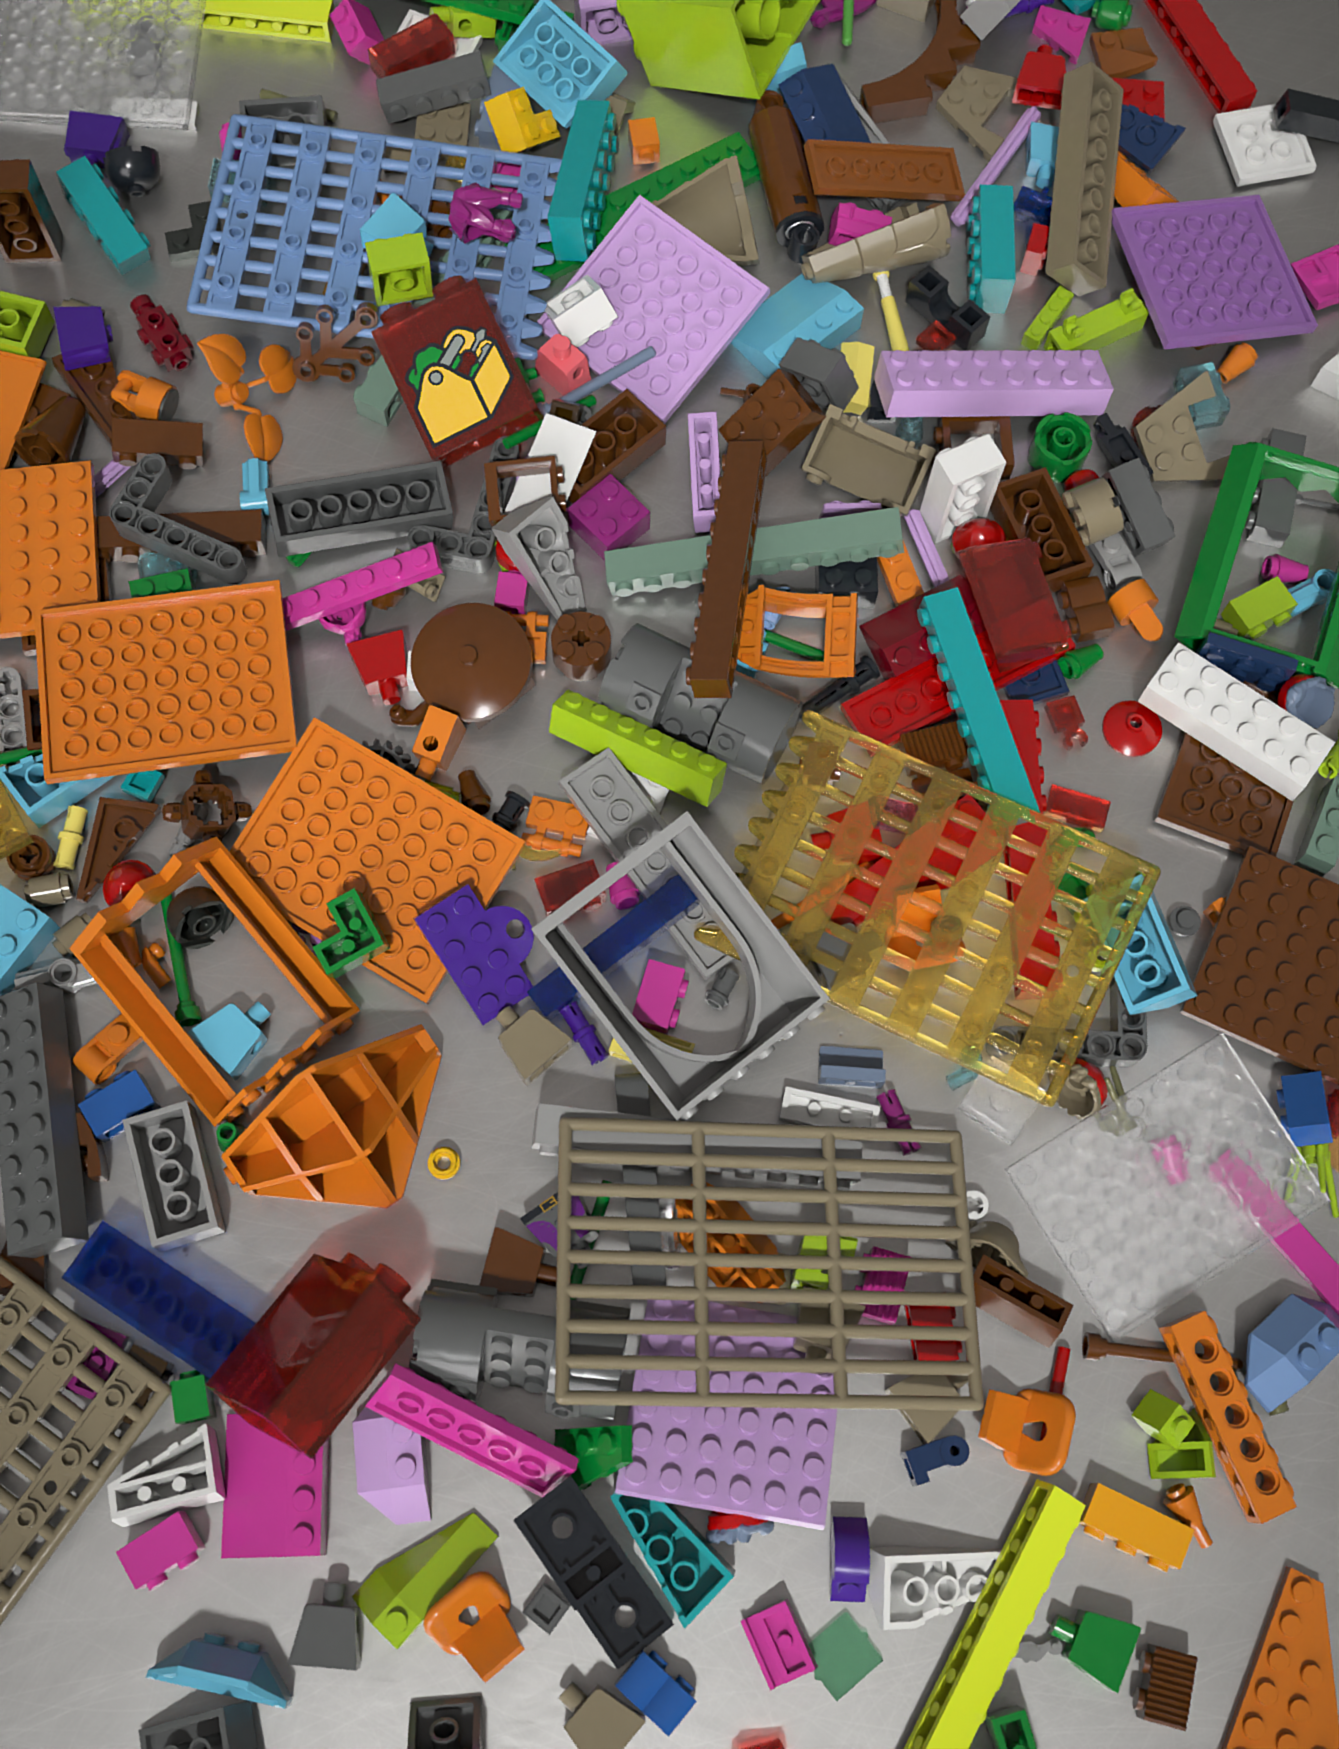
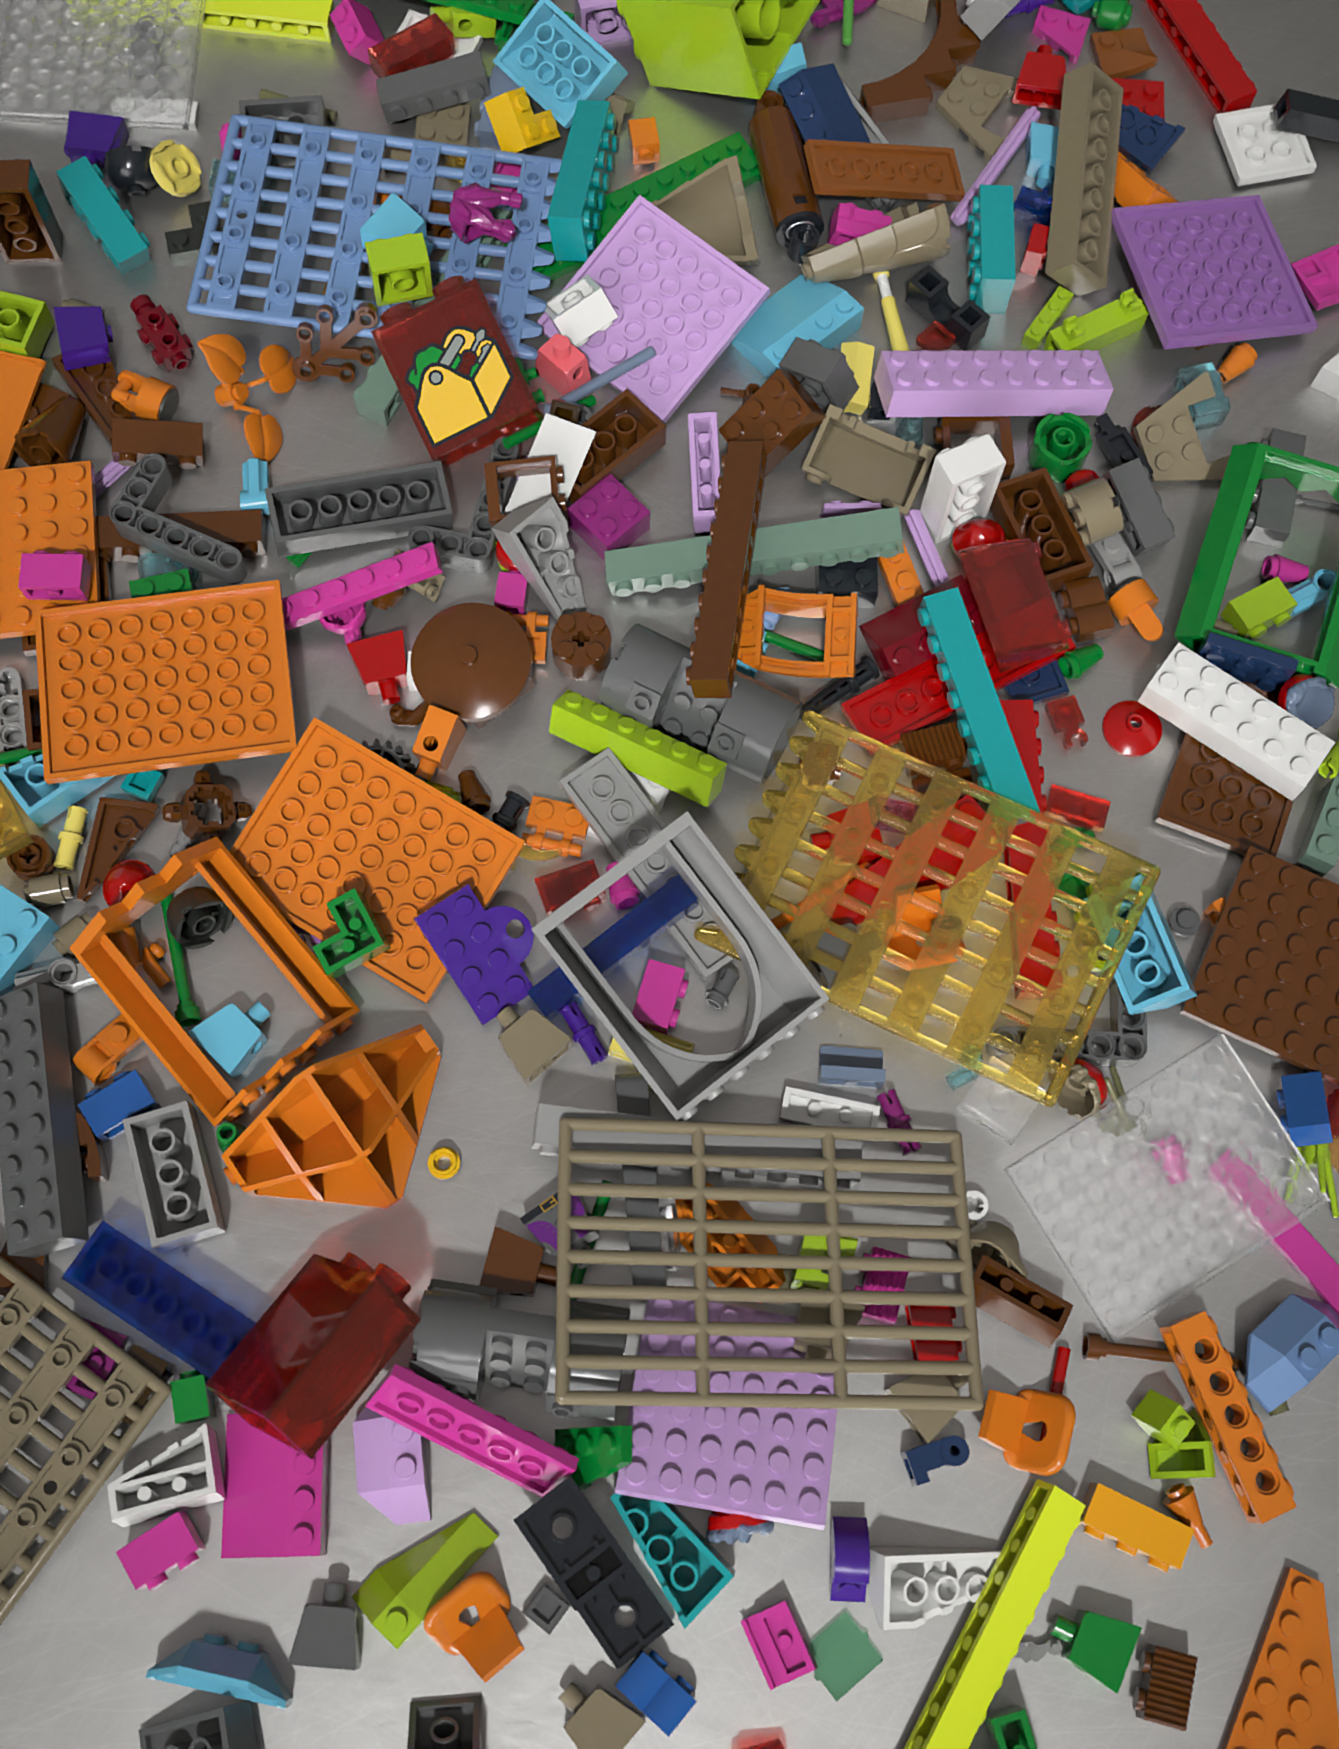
none -> dark pink brick [18,551,92,600]
none -> light yellow tile [149,139,201,197]

